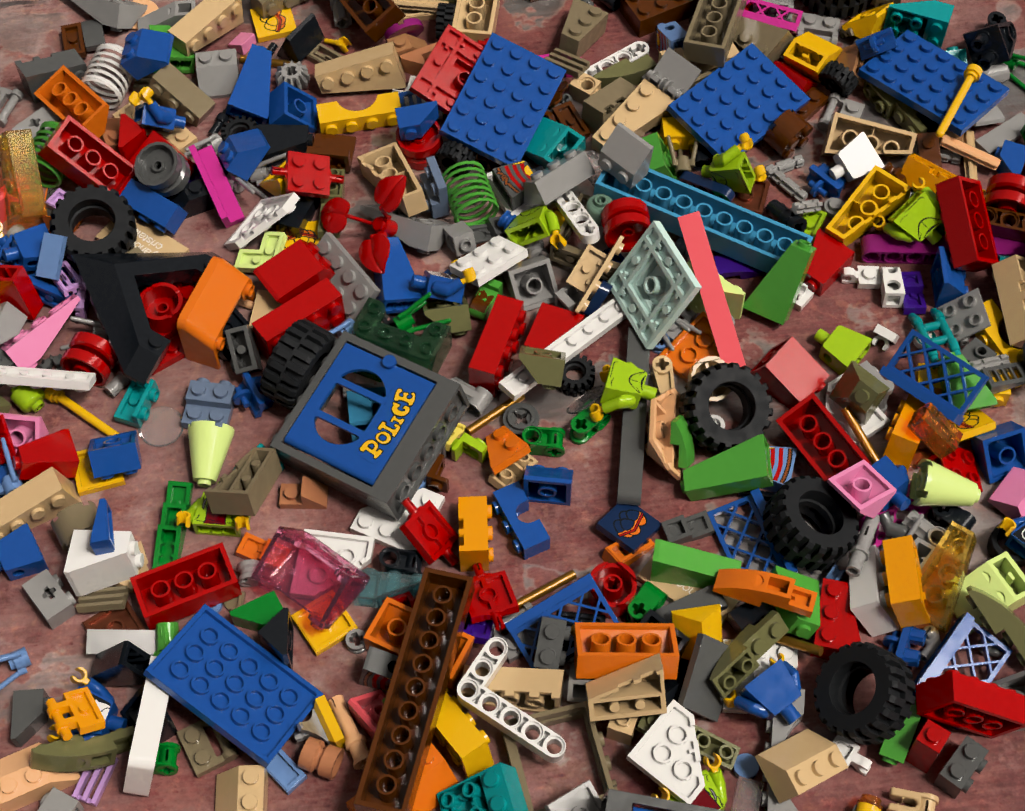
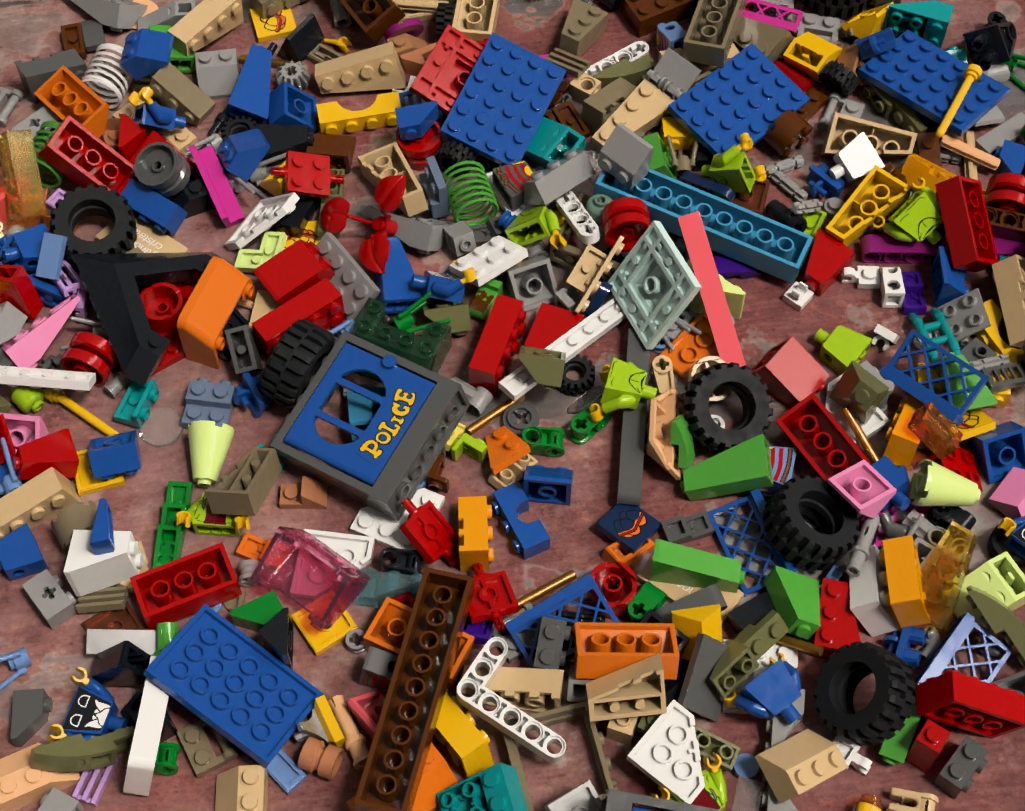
light orange plate [45,686,106,741] -> none
bright pink slope [228,32,256,55] -> none
orange slope [712,568,817,618] -> none
bright green slope [743,239,817,325] -> none

